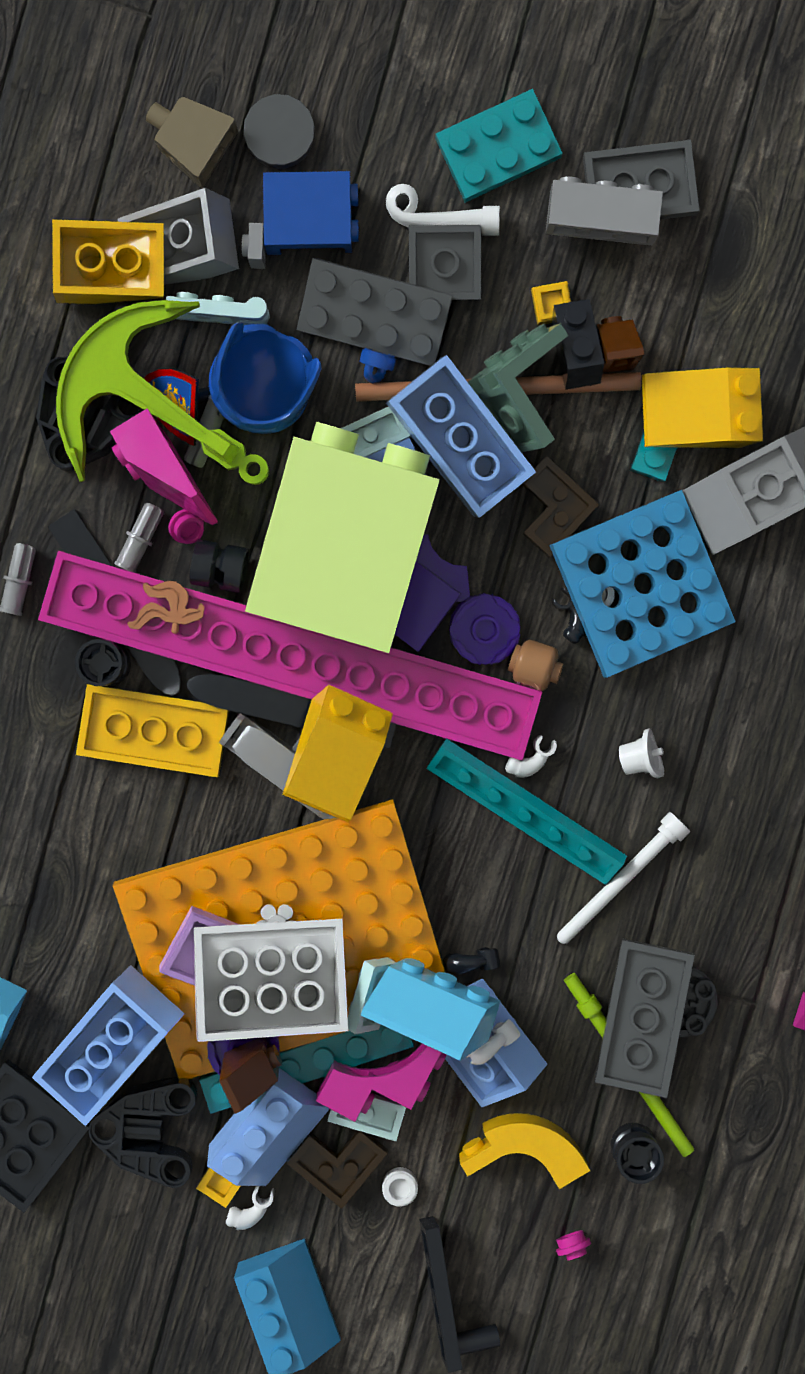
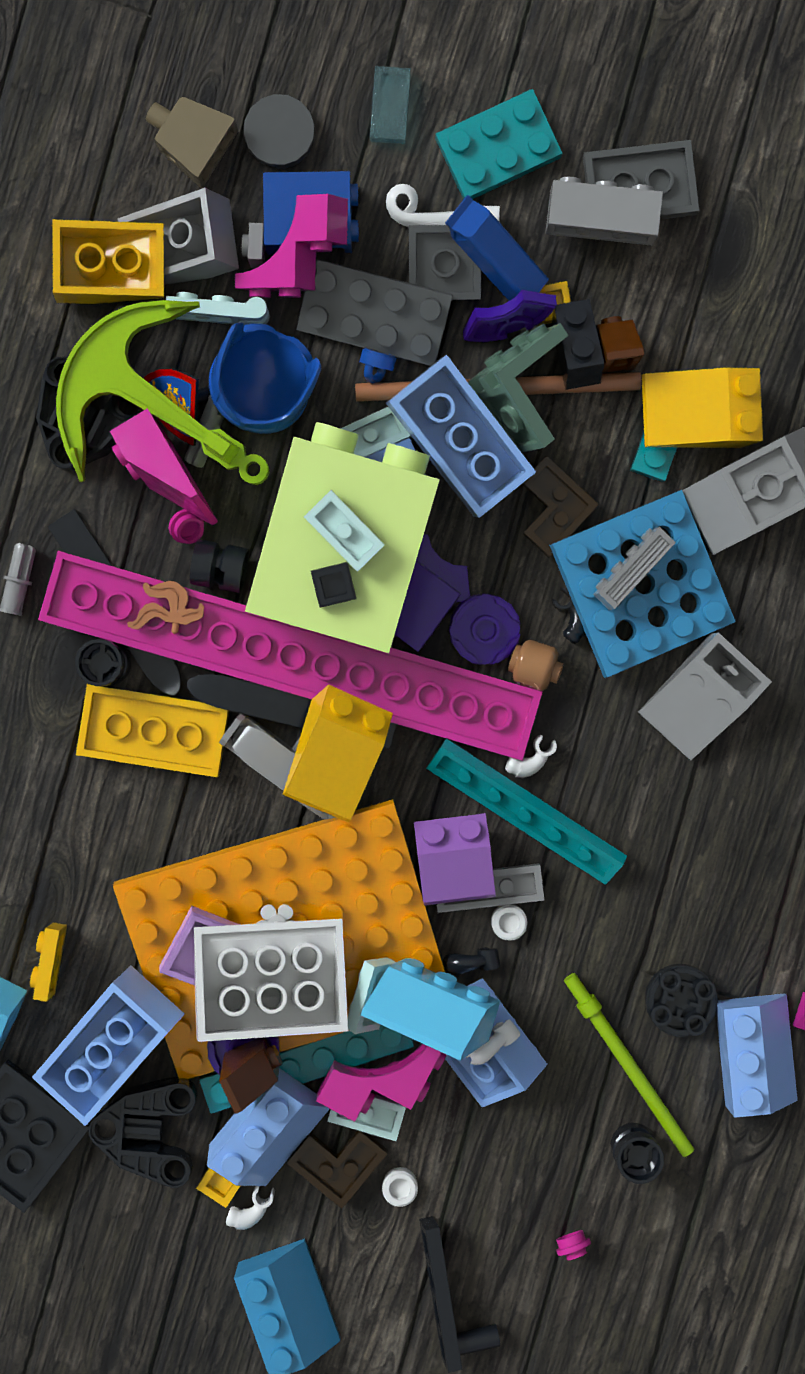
light grey axle [114,503,164,573] -> none
yellow arch [459,1113,590,1189] -> none
white piece [557,812,690,944] -> none
dark grey plate [595,938,695,1098] -> none
white piece [619,728,664,778] -> none
none -> yellow plate [30,923,67,1002]
none -> dark pink arch [235,194,348,298]
none -> light aqua plate [304,490,385,572]
none -> black tile [311,562,357,608]
none -> clear light blue tile [370,66,411,144]
none -> medium lavender slope [414,813,496,905]
none -> light grey plate [437,863,544,913]
none -> blue piece [445,195,549,301]
none -> dark purple tile [463,290,557,342]
none -> white tile [491,904,527,941]
none -> light grey piece [593,527,676,610]
none -> light grey slope [638,632,772,760]
none -> light blue slope [716,993,798,1118]

